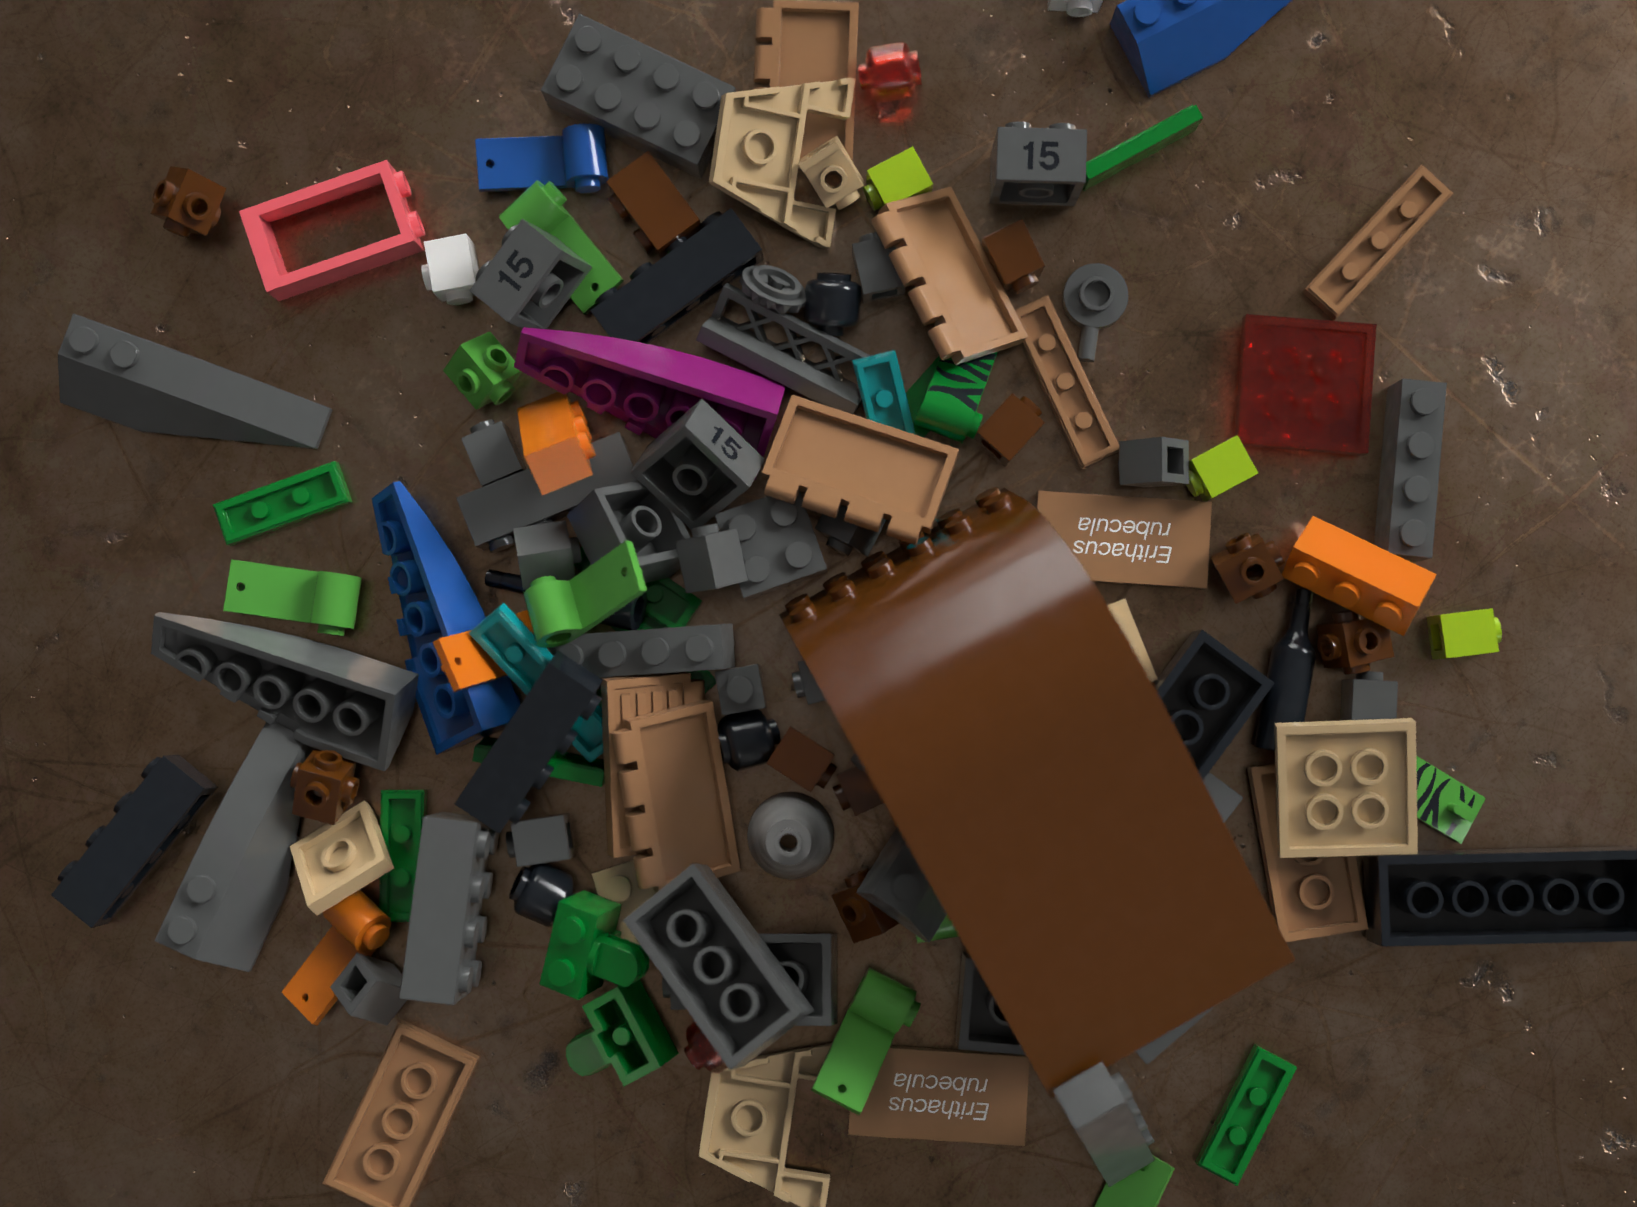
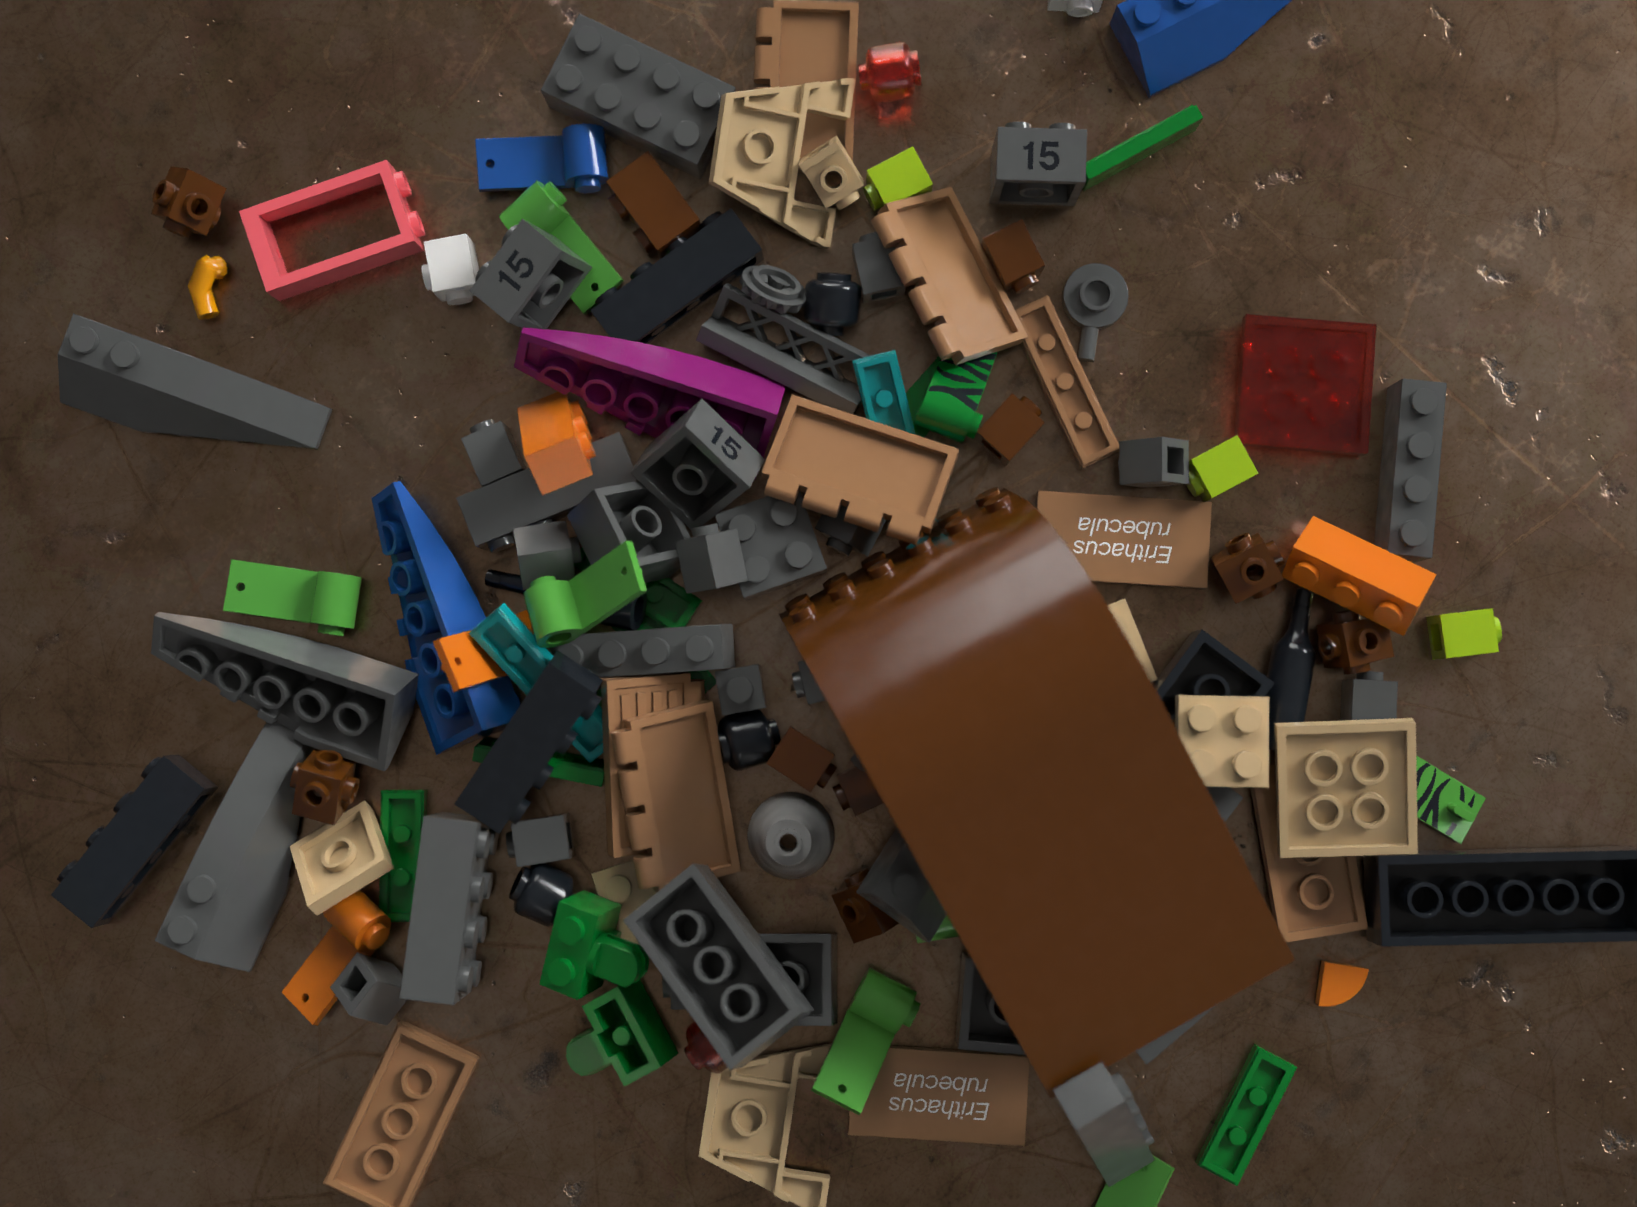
green tile [213,461,353,546] -> none
bright green brick [443,331,522,410] -> none
medium nougat tile [1302,164,1453,321] -> none
none -> light orange arm [188,255,227,320]
none -> tan plate [1175,695,1269,788]
none -> orange tile [1315,960,1369,1007]

